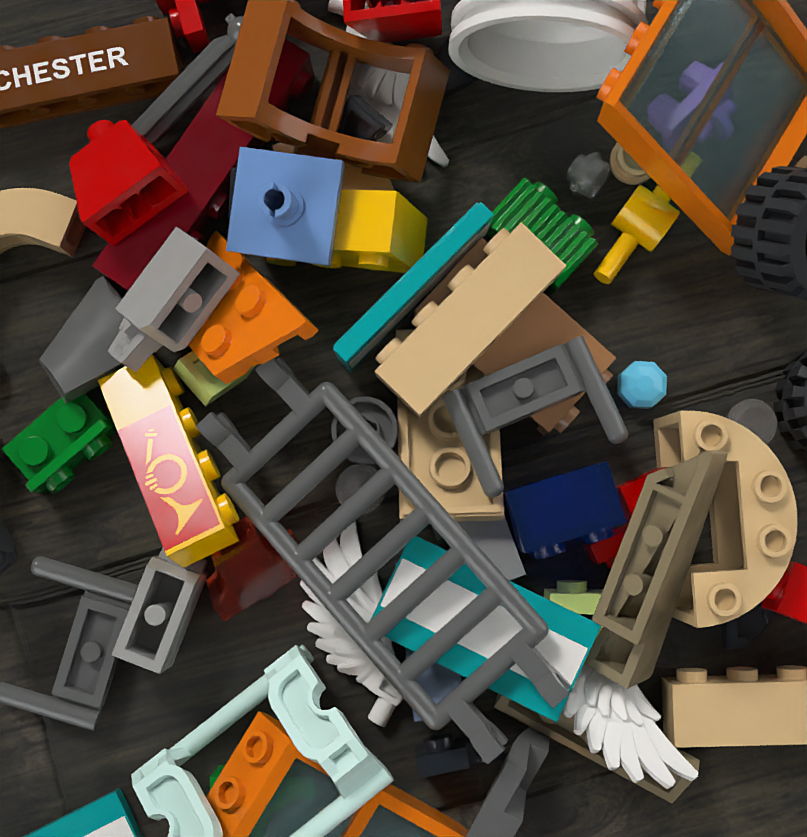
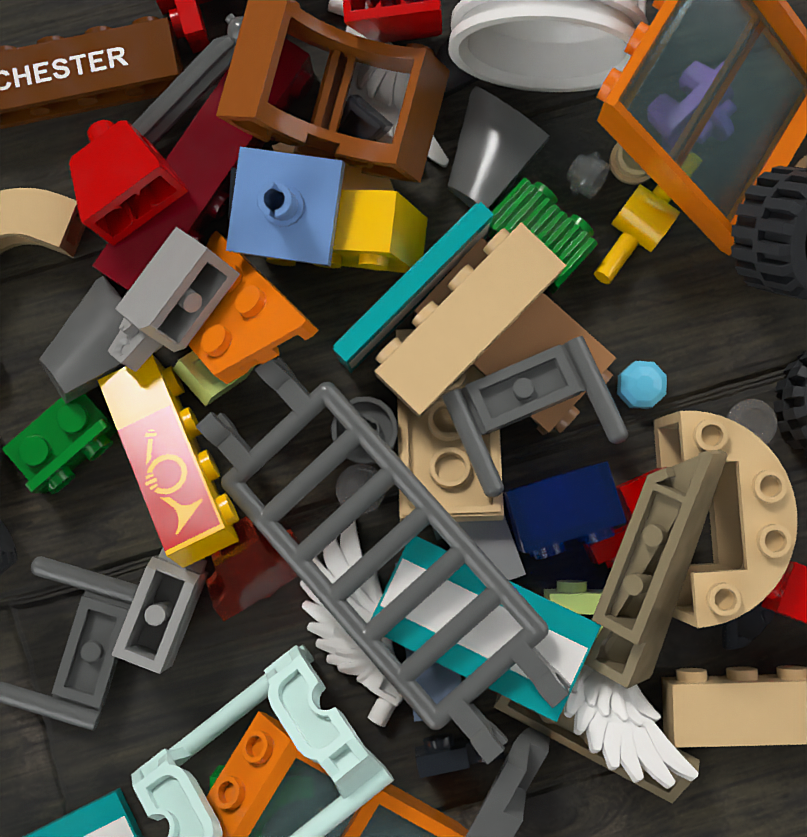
none -> dark grey slope [447,86,550,211]

